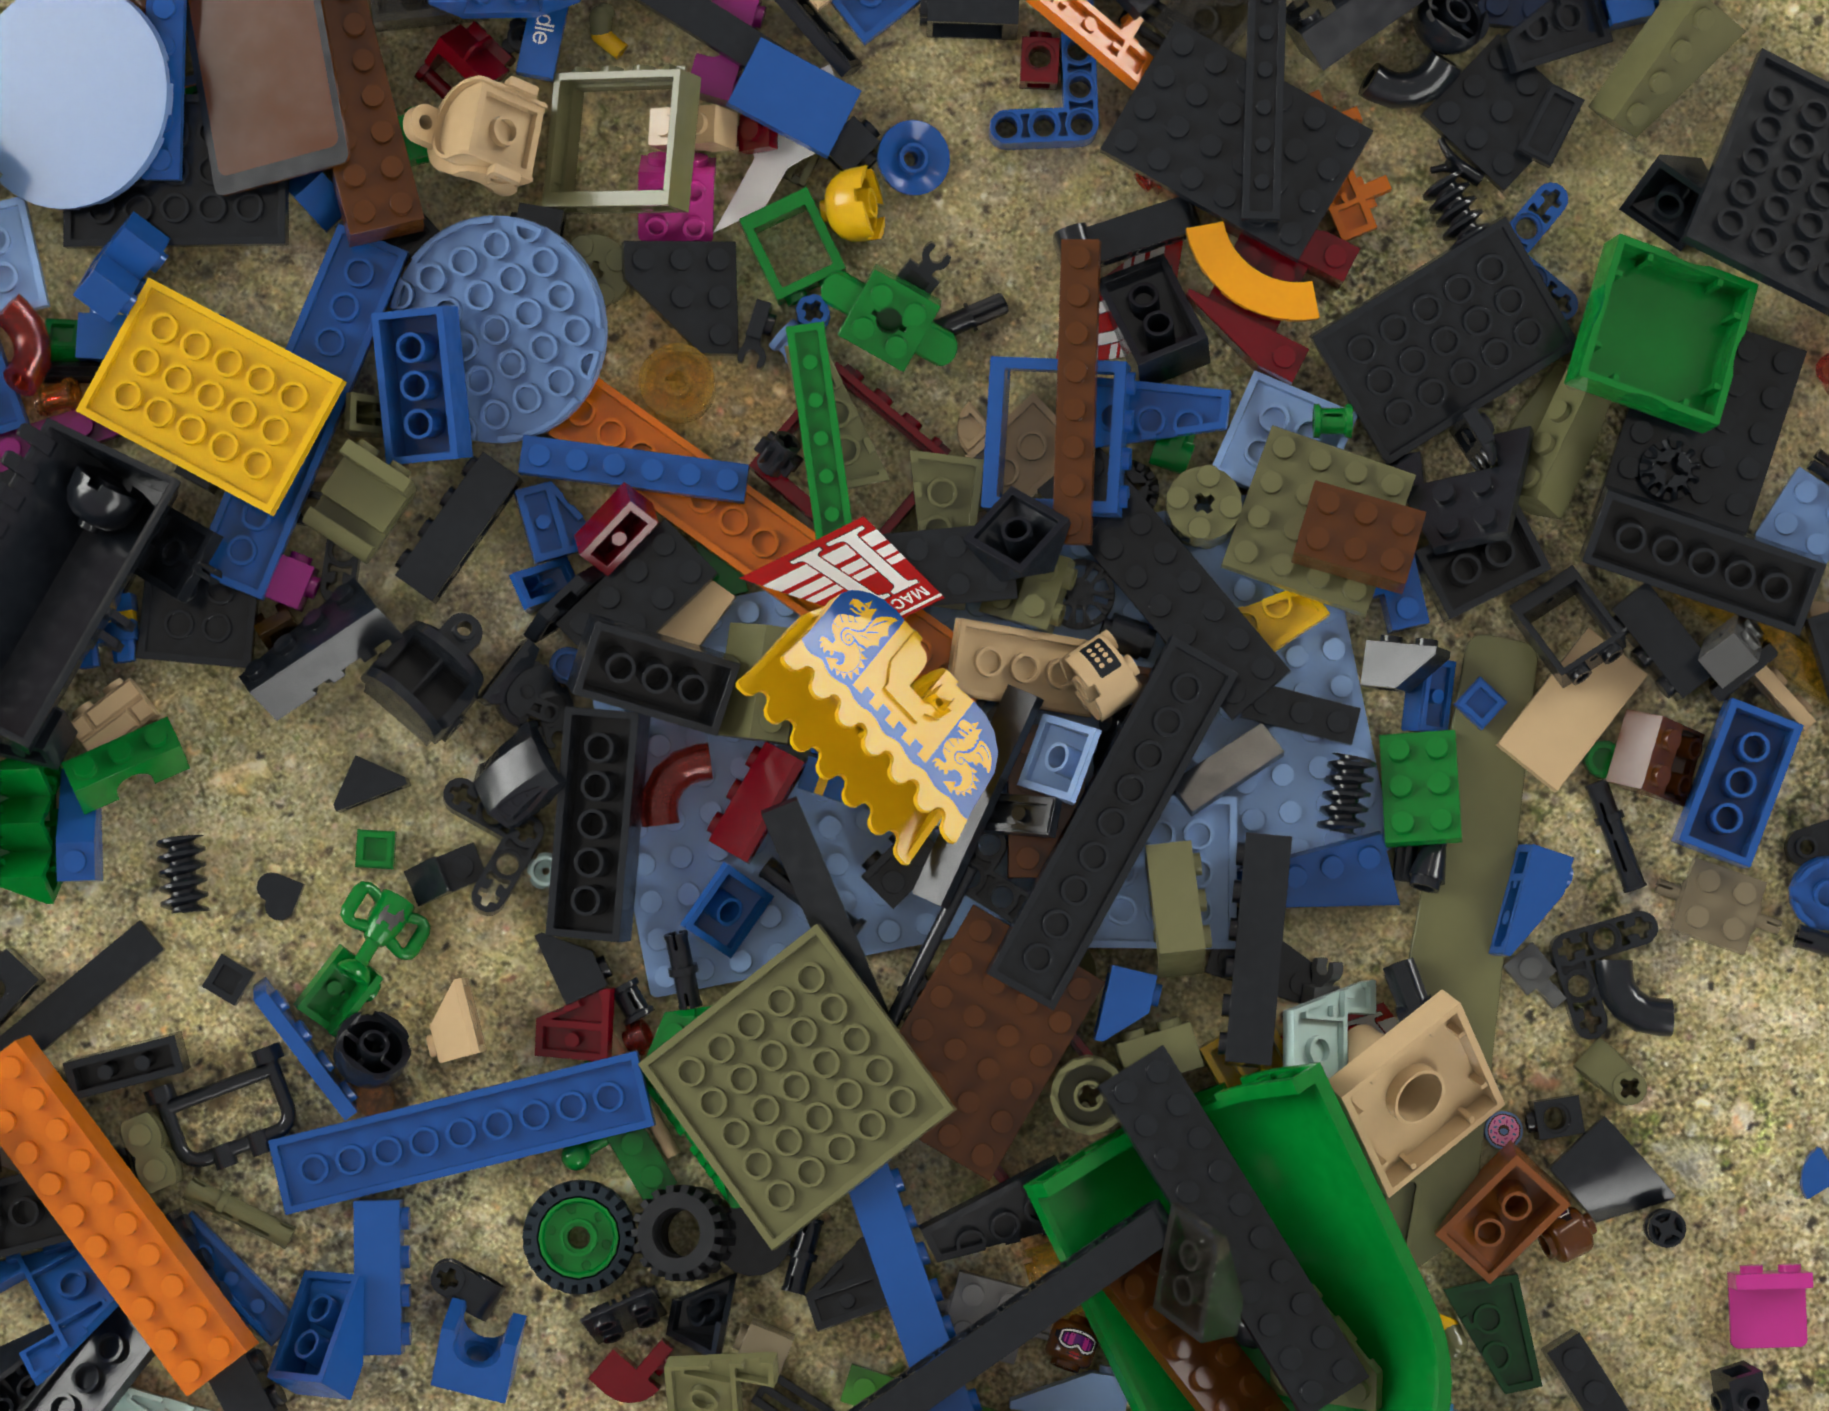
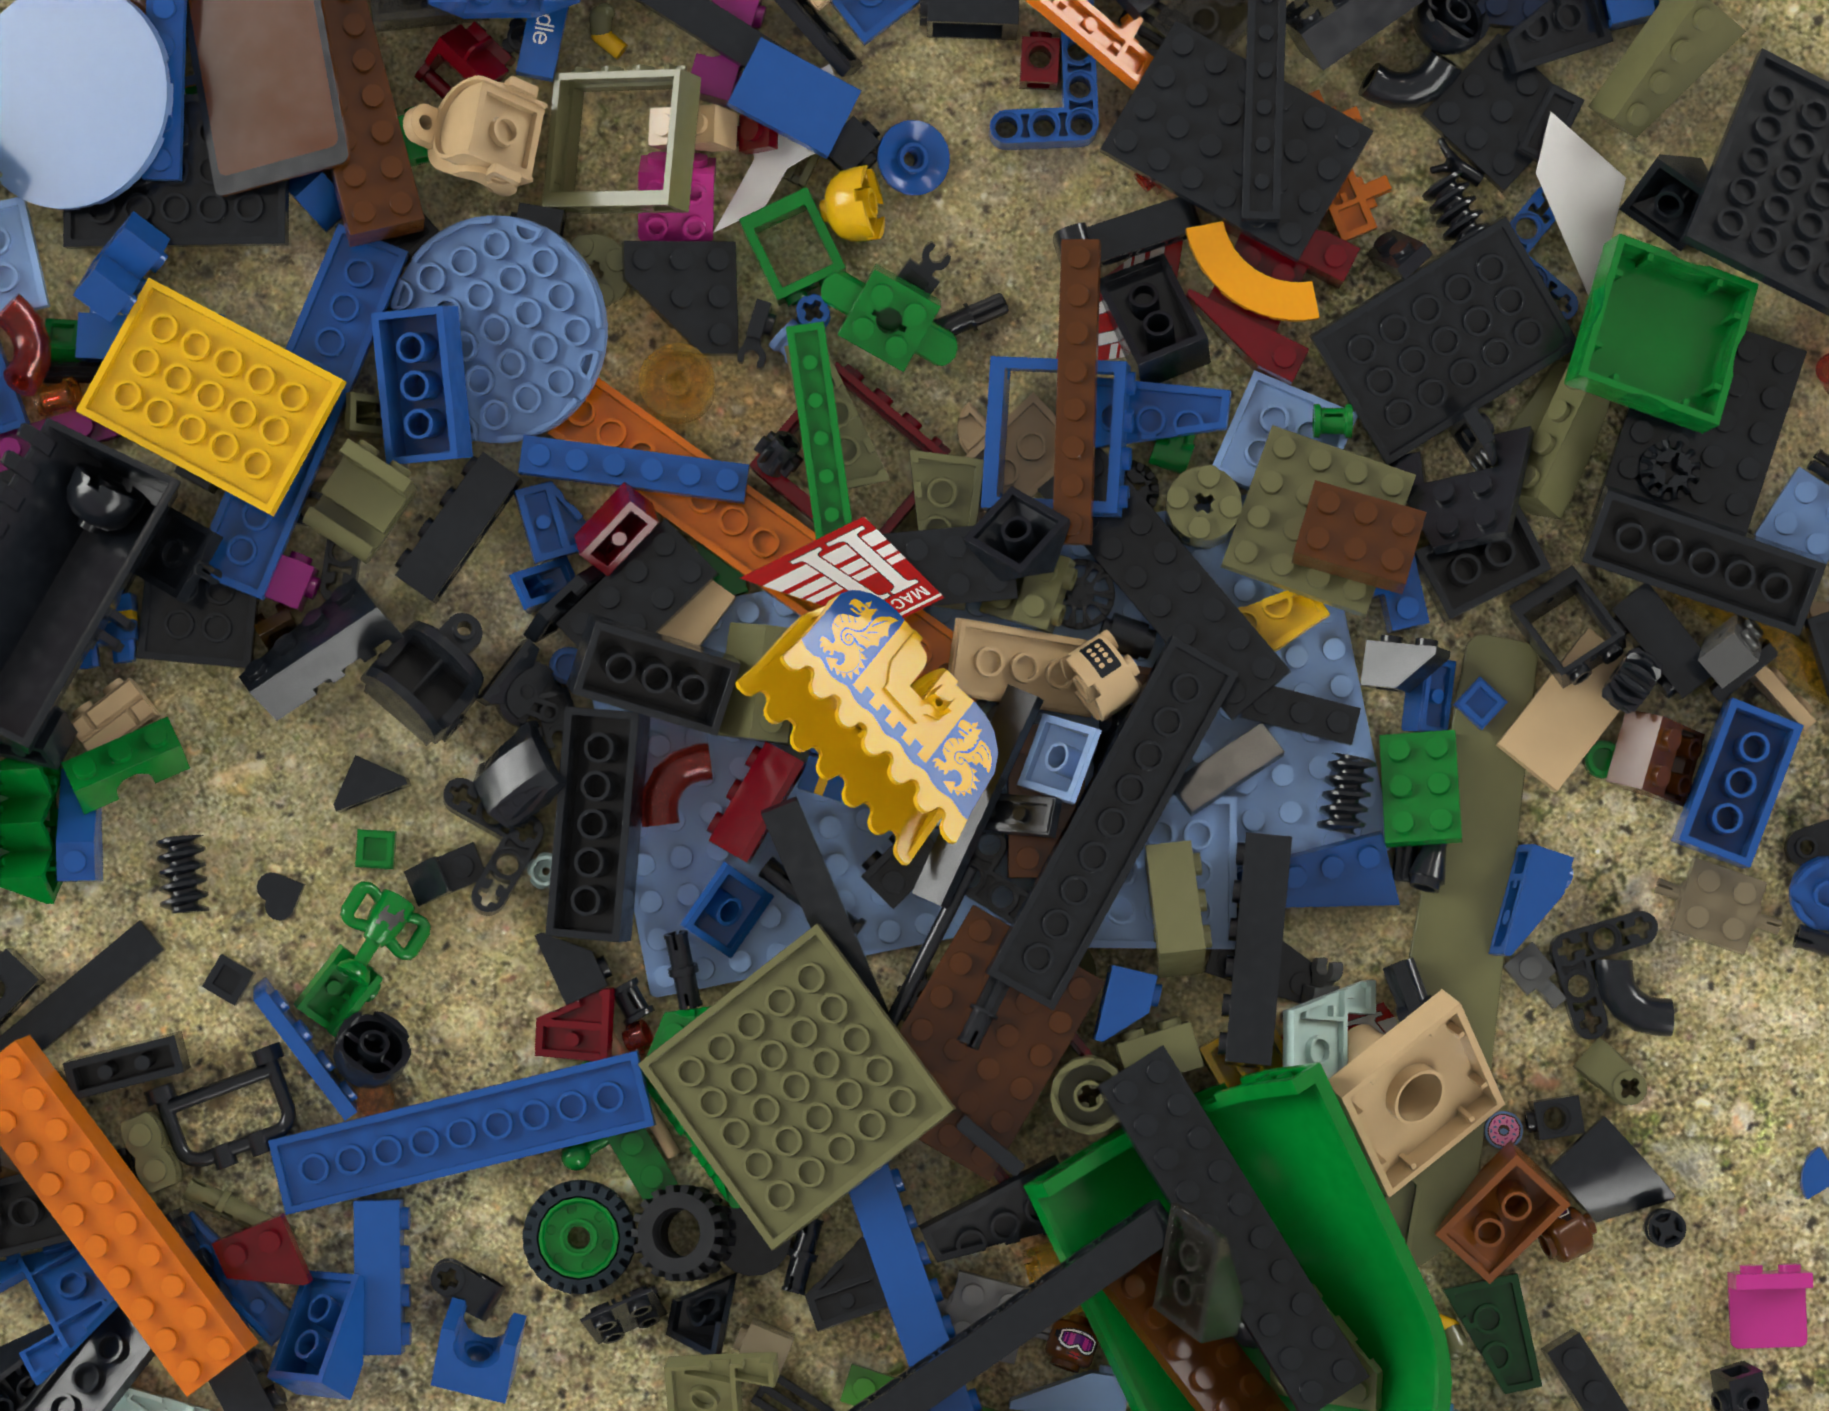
tan slope [426,978,487,1063] -> none
dark red brick [588,1337,675,1403] -> none
black pin [1585,779,1647,893] -> none
none -> dark red wing [212,1213,313,1285]
none -> black tile [955,1113,1025,1176]
none -> black axle [956,976,1010,1051]
none -> black plate [1366,229,1433,279]
none -> white sticker [1536,111,1626,296]
none -> black gear [1602,647,1663,714]

